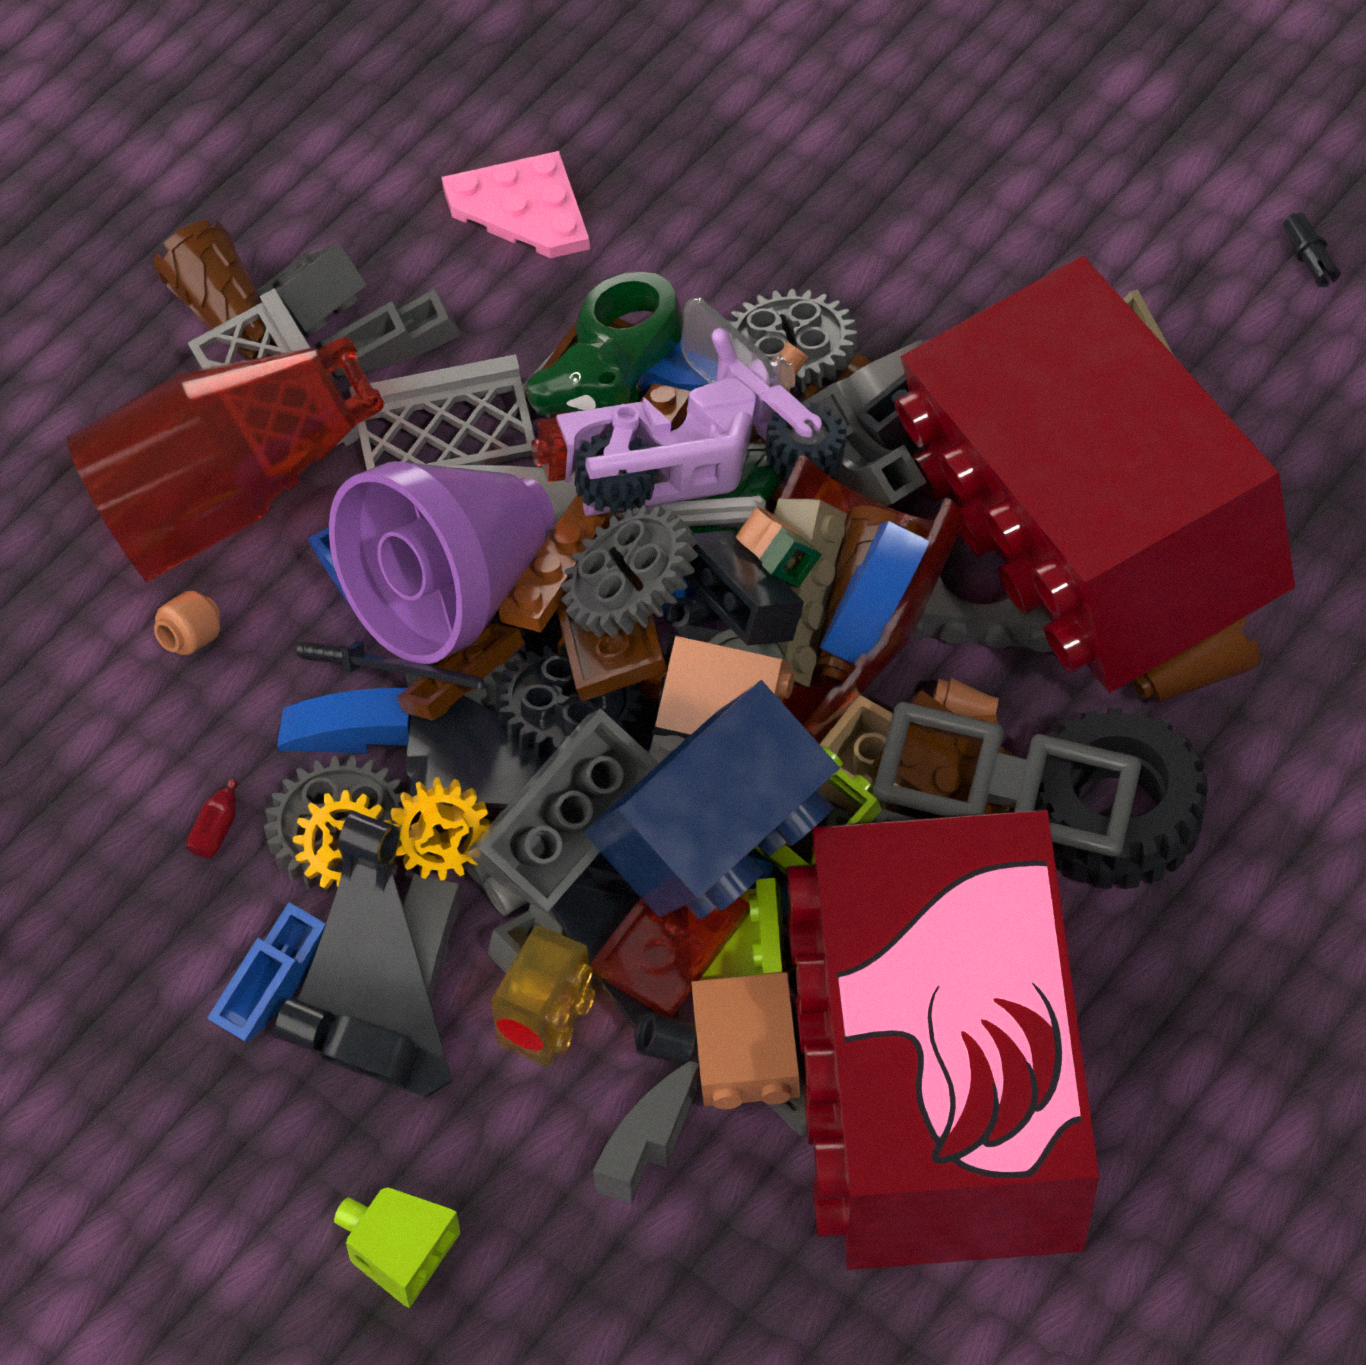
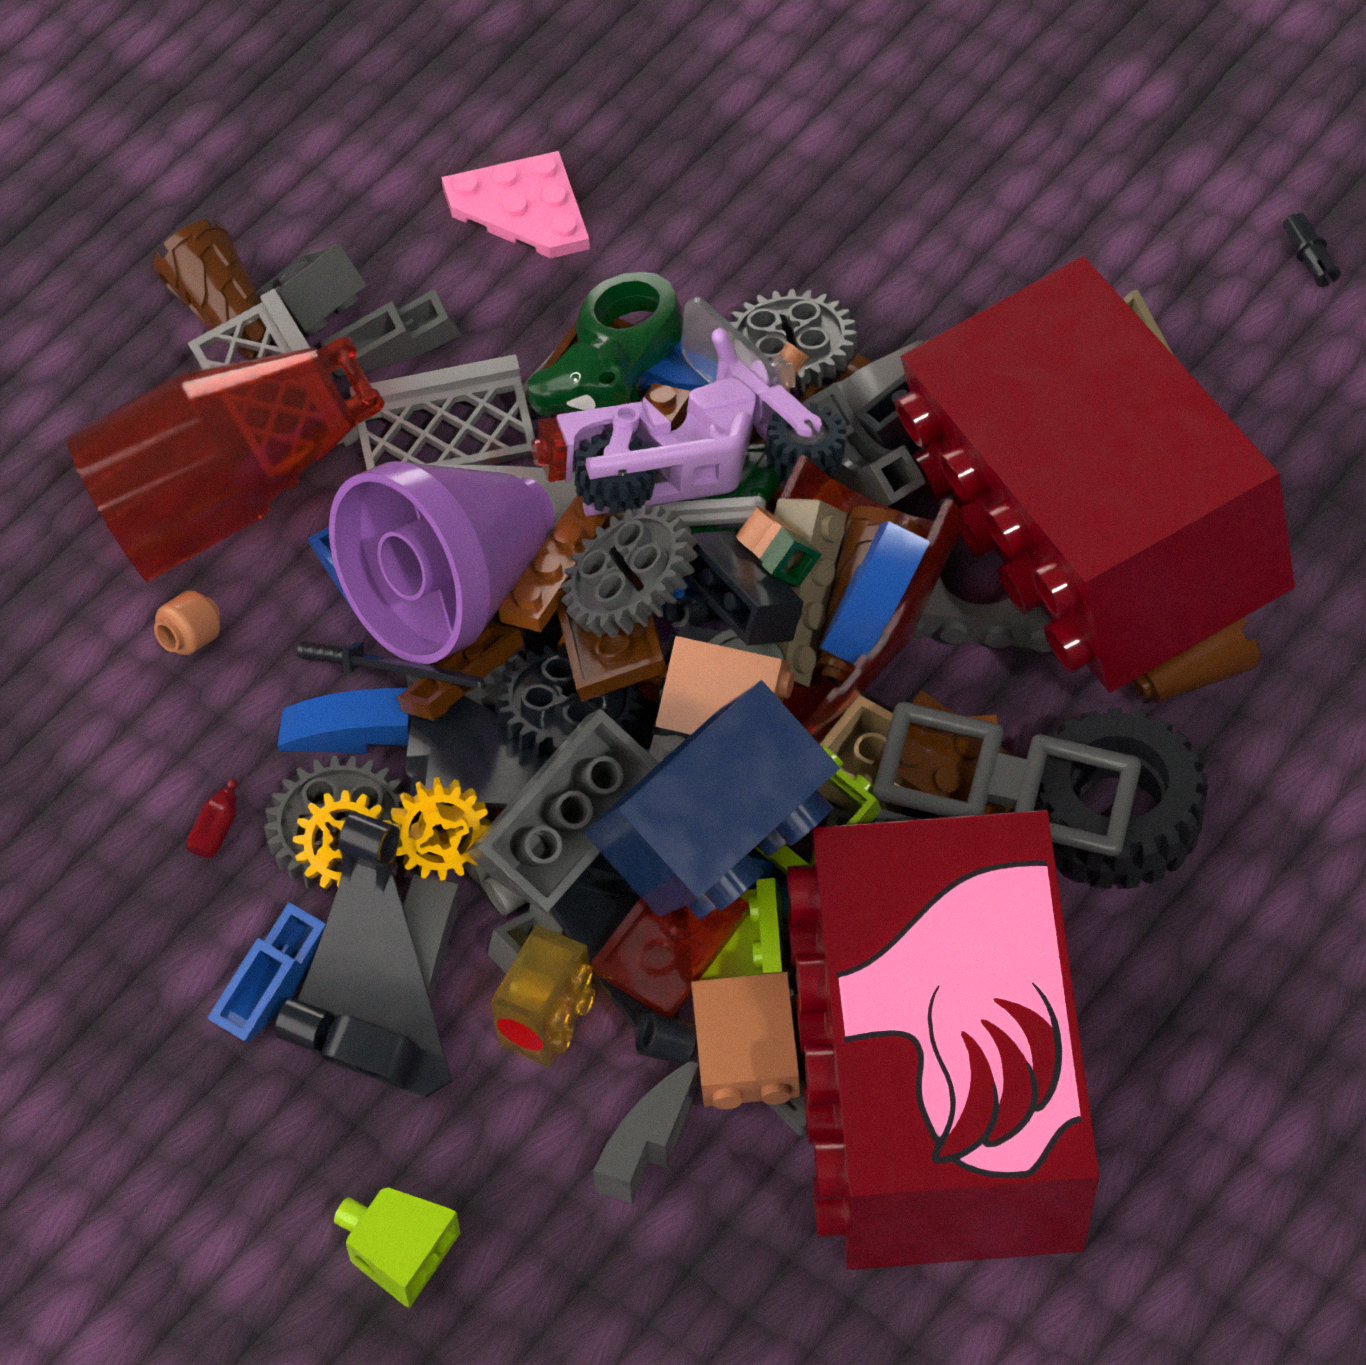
nougat cone [932,677,999,717] -> none

